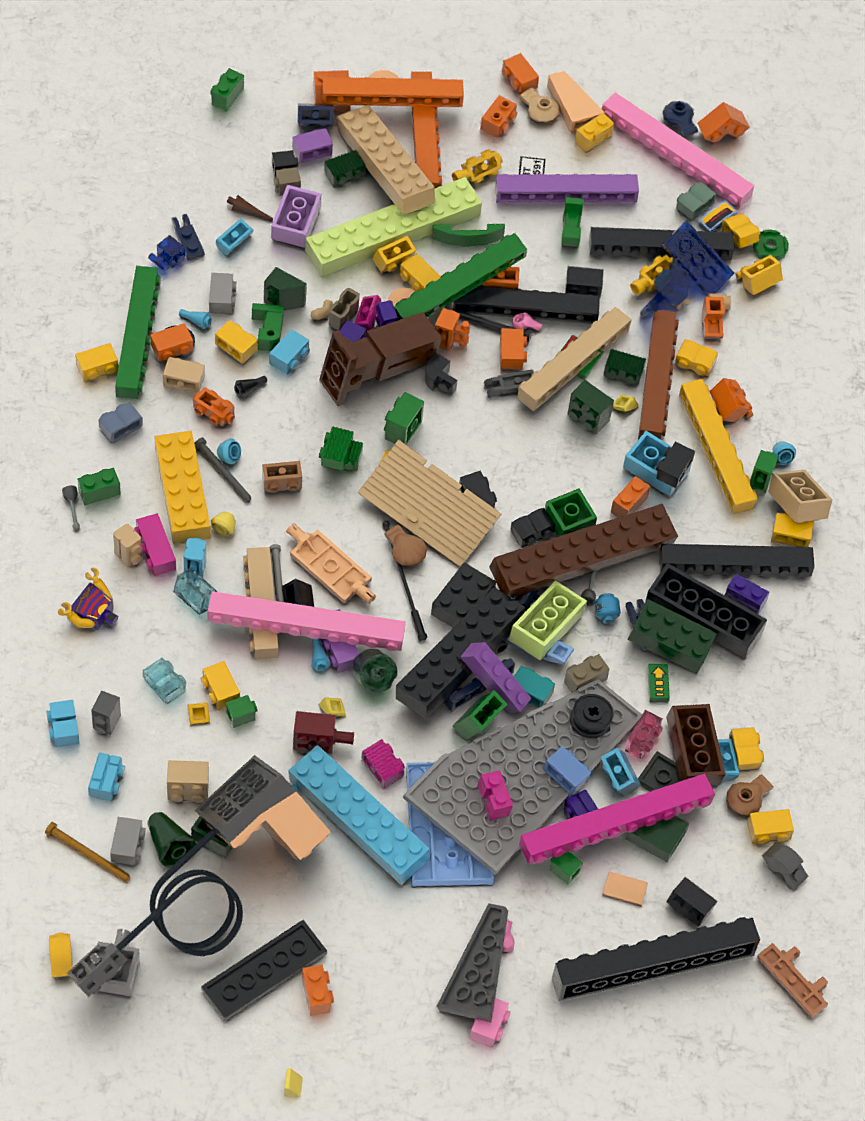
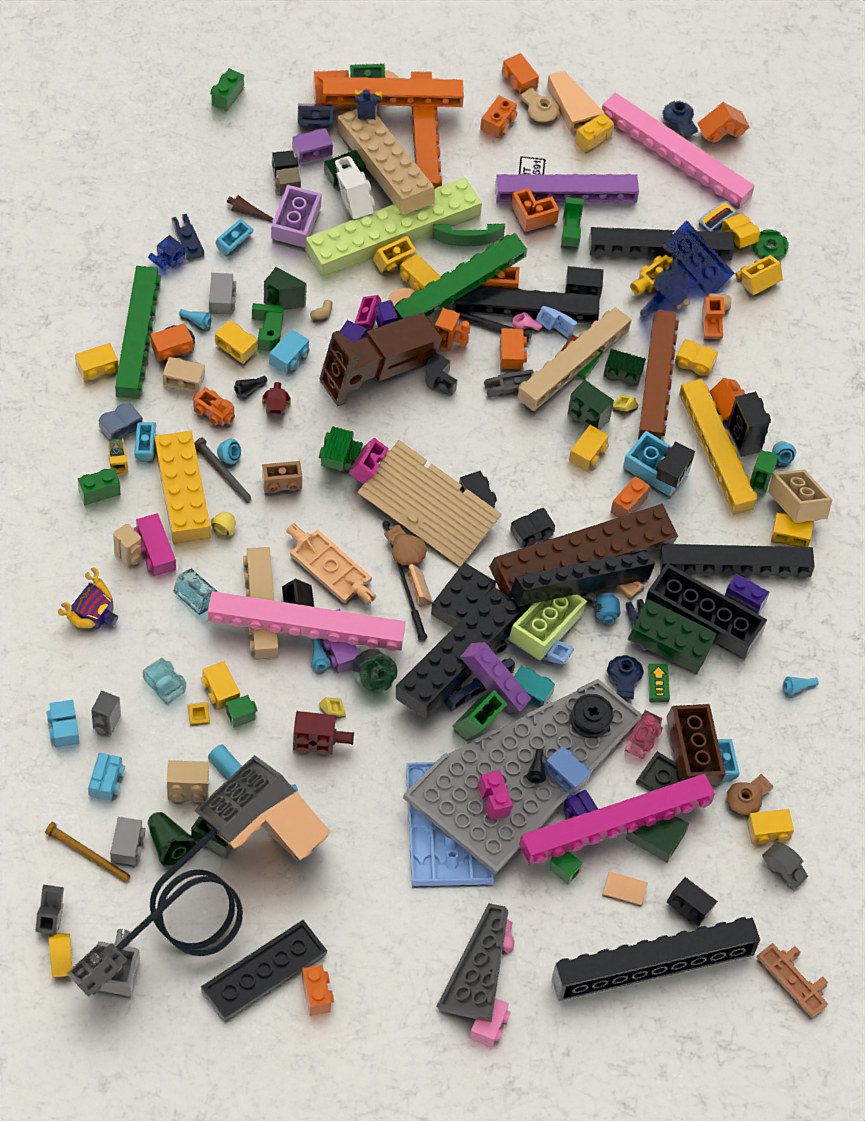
hinge [62,485,80,530] -> none
medium azure brick [183,538,207,579] -> none
light grey bar [270,544,284,602] -> none
light yellow slope [284,1068,303,1097] -> none
medium azure brick [288,745,430,885] -> none
dark tan brick [329,288,360,331] -> none
dark pink brick [361,739,405,788] -> none
green brick [384,392,424,445] -> none
yellow brick [452,149,503,183] -> none
green brick [545,488,597,537] -> none
dark tan brick [564,654,610,693] -> none
medium azure brick [600,748,642,796] -> none
sand green brick [676,182,717,220] -> none
yellow brick [729,727,764,771] -> none
none -> dark grey brick [35,884,64,935]
none -> leg [108,438,128,474]
none -> medium azure brick [134,422,156,462]
none -> medium azure brick [208,744,242,780]
none -> dark red piece [262,382,291,415]
none -> white brick [335,156,375,220]
none -> dark pink brick [348,438,389,484]
none -> green brick [350,64,385,78]
none -> dark blue piece [354,89,382,120]
none -> light nougat slope [408,564,433,606]
none -> black brick [510,550,655,606]
none -> orange brick [511,188,559,232]
none -> black cone [526,749,546,784]
none -> light blue slope [536,306,578,338]
none -> yellow brick [569,425,609,471]
none -> dark blue animal [607,655,644,700]
none -> light nougat tile [617,581,644,600]
none -> black brick [727,391,771,457]
none -> medium azure cone [783,676,819,696]

